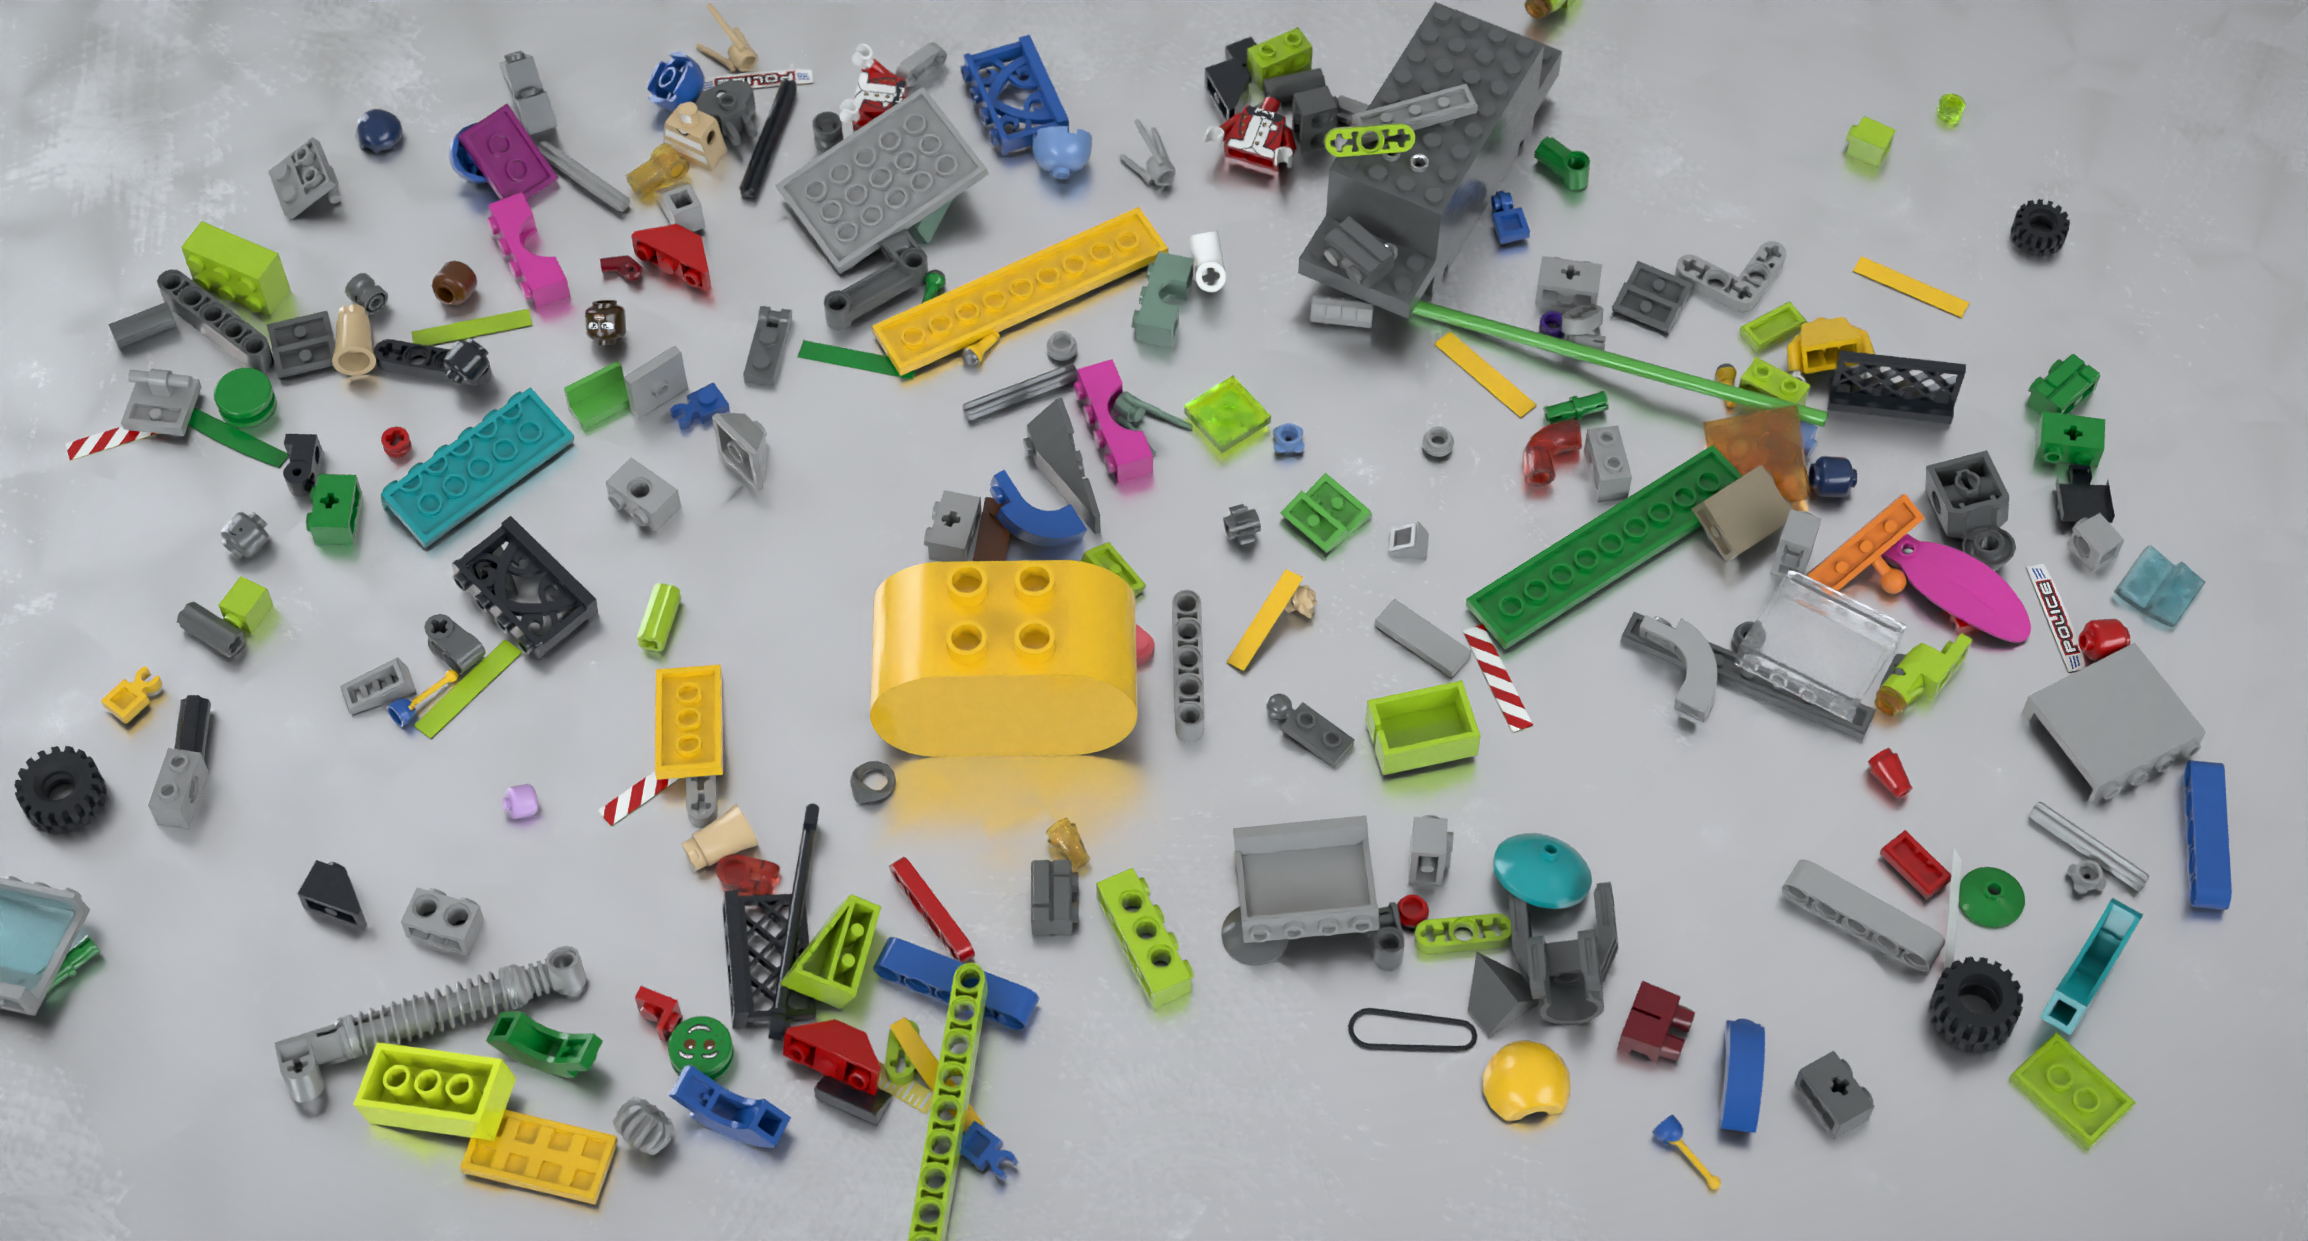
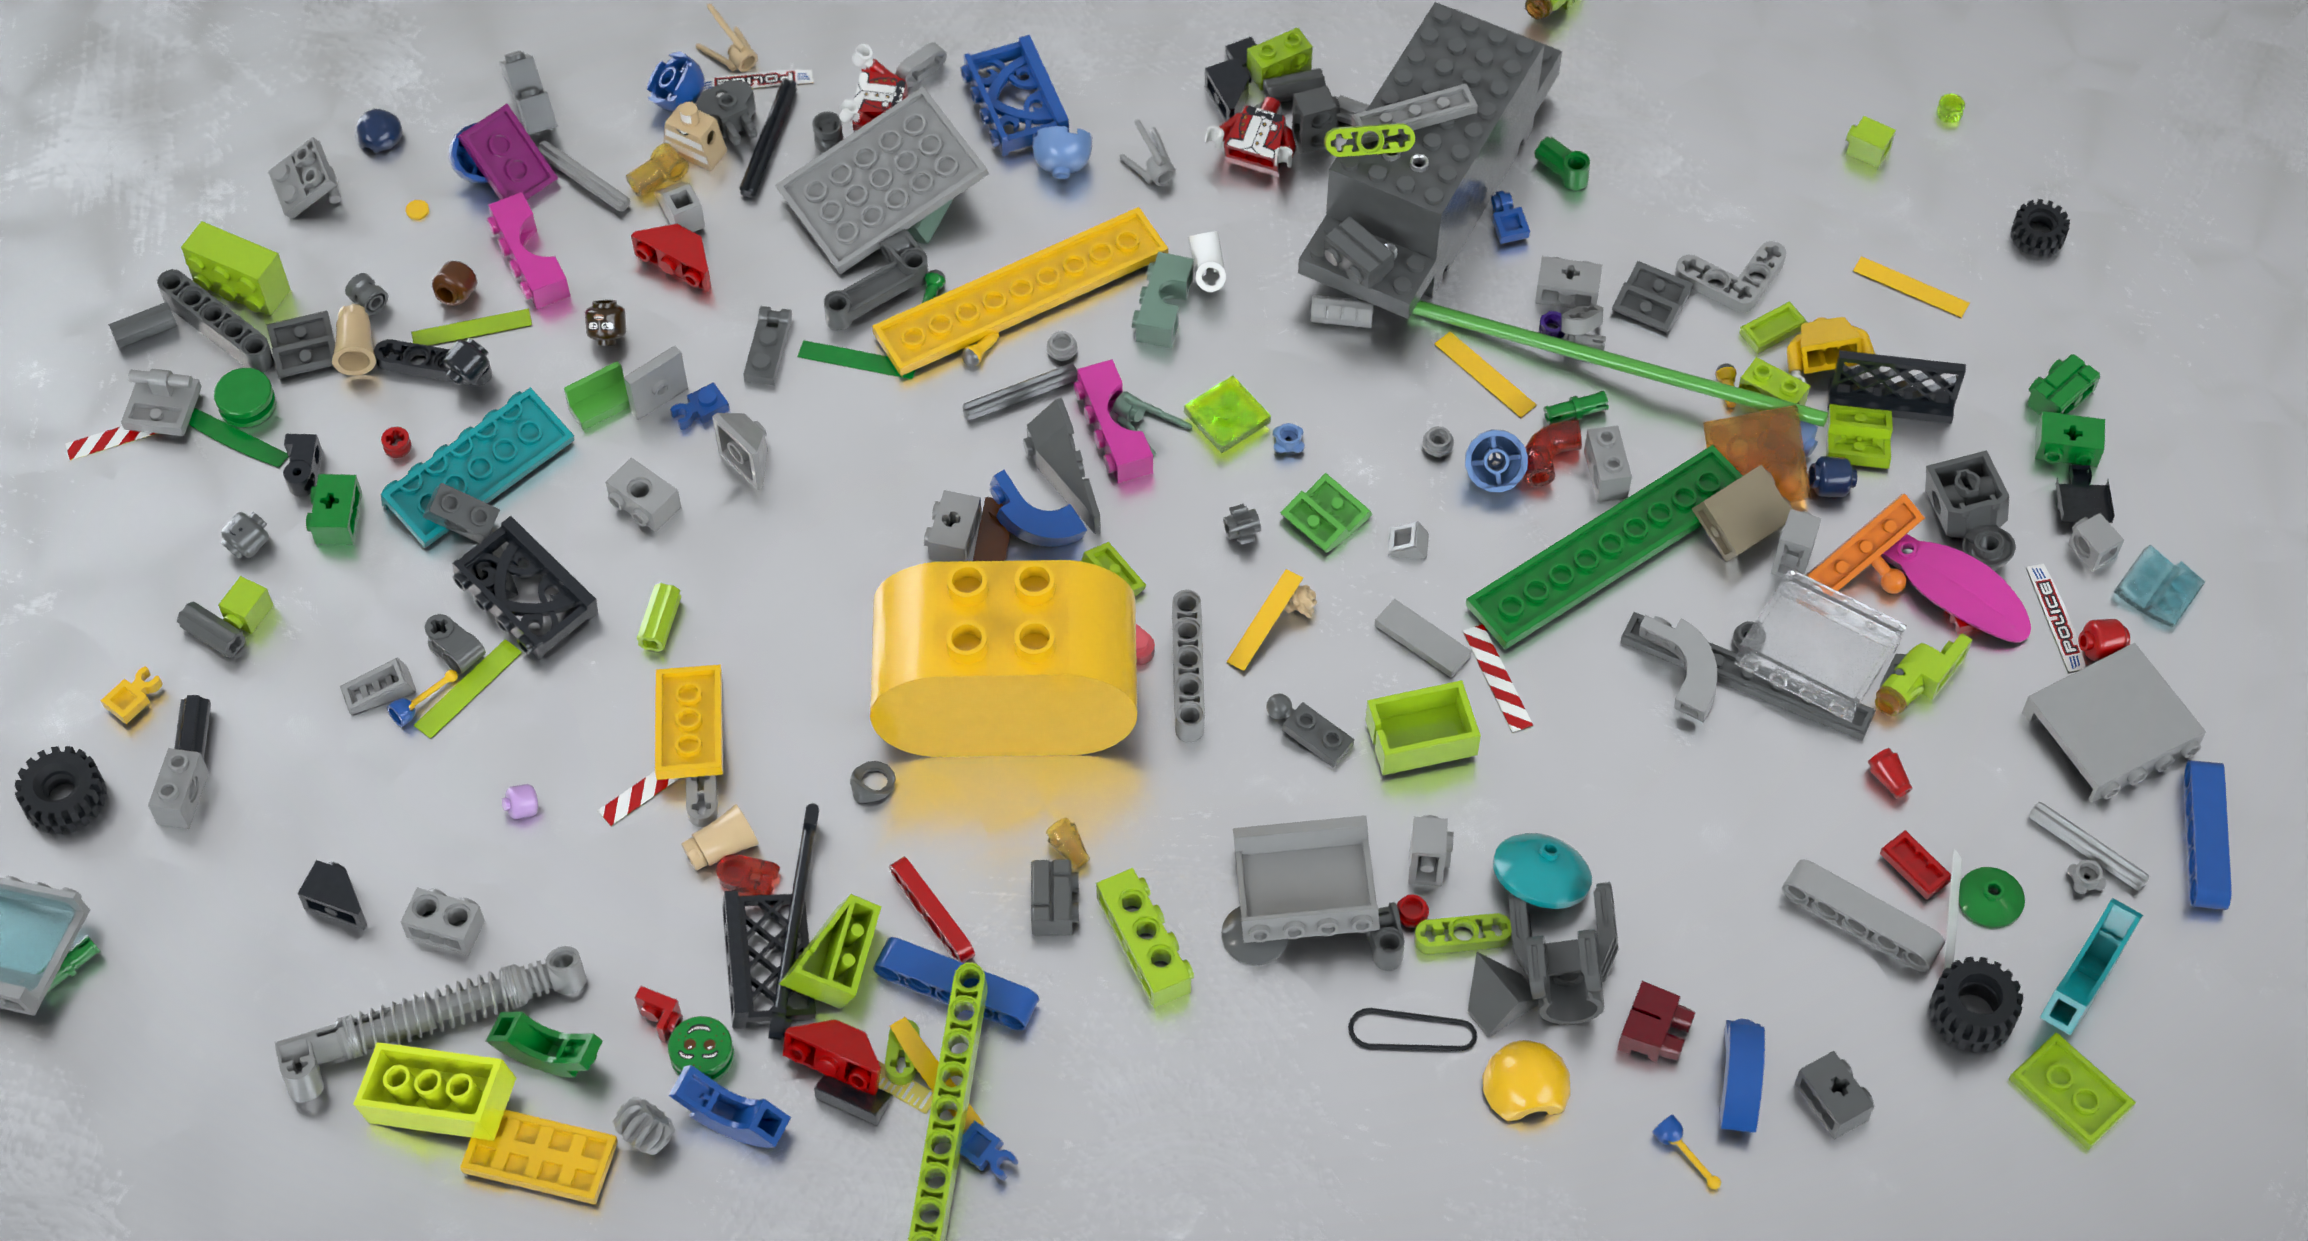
dark red arm [600,255,642,281] -> none
none -> yellow piece [406,200,429,220]
none -> dark grey brick [423,483,500,543]
none -> medium blue cylinder [1465,429,1528,493]
none -> lime slope [1826,404,1893,469]

